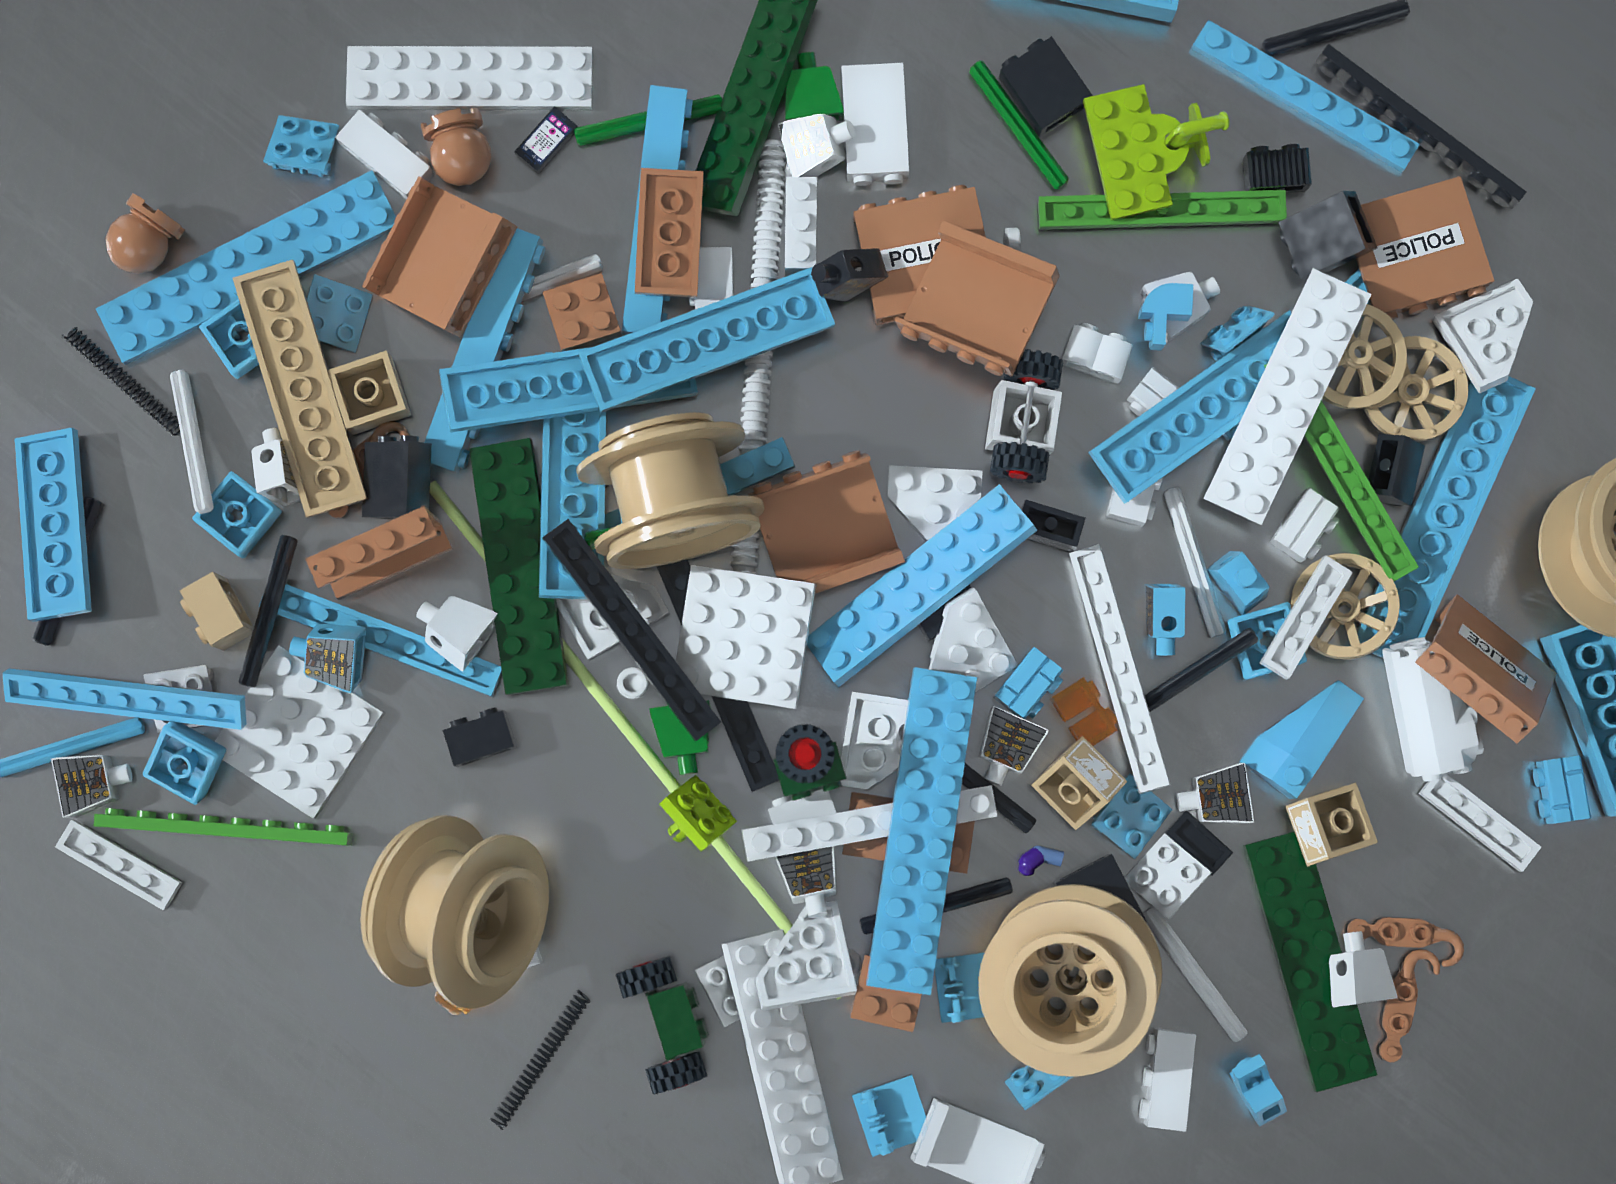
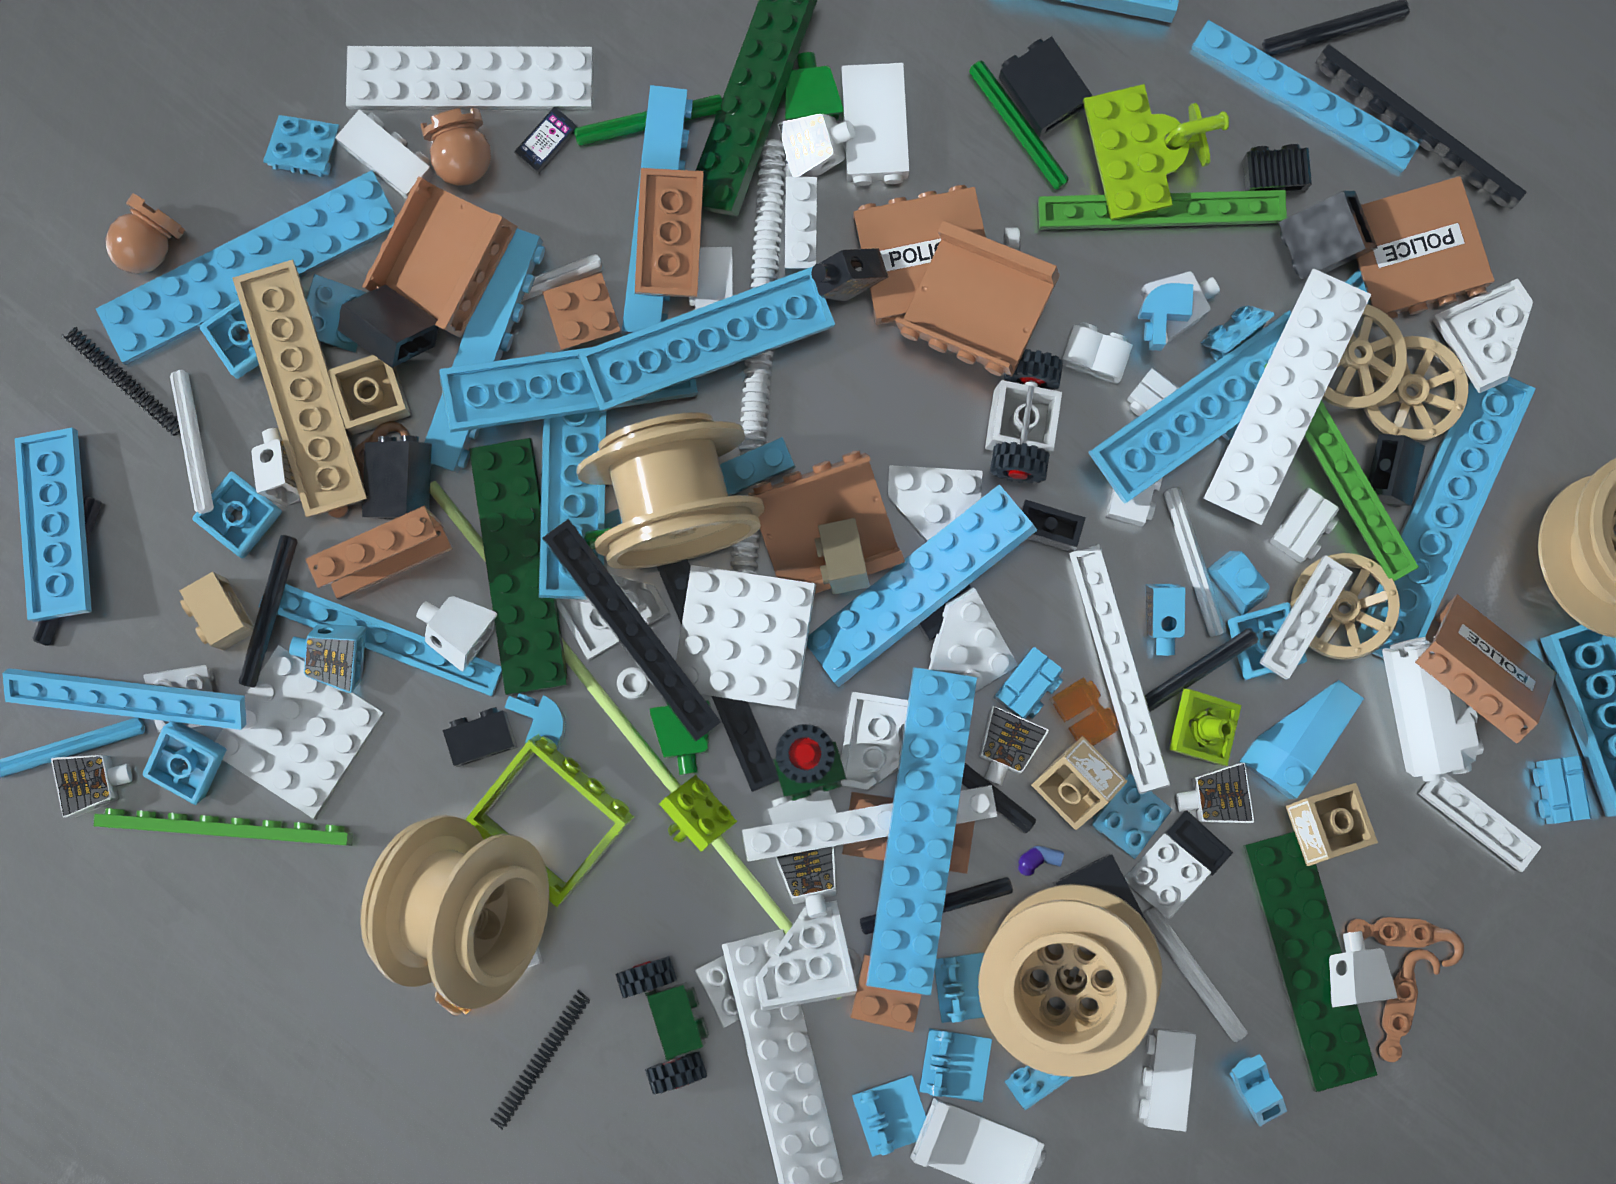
white plate [55,820,183,910] -> none
none -> black brick [338,284,439,368]
none -> lime window [465,734,634,907]
none -> medium azure brick [504,693,566,751]
none -> dark tan brick [815,518,870,595]
none -> medium azure hinge [919,1028,992,1103]
none -> lime plate [1169,689,1242,766]

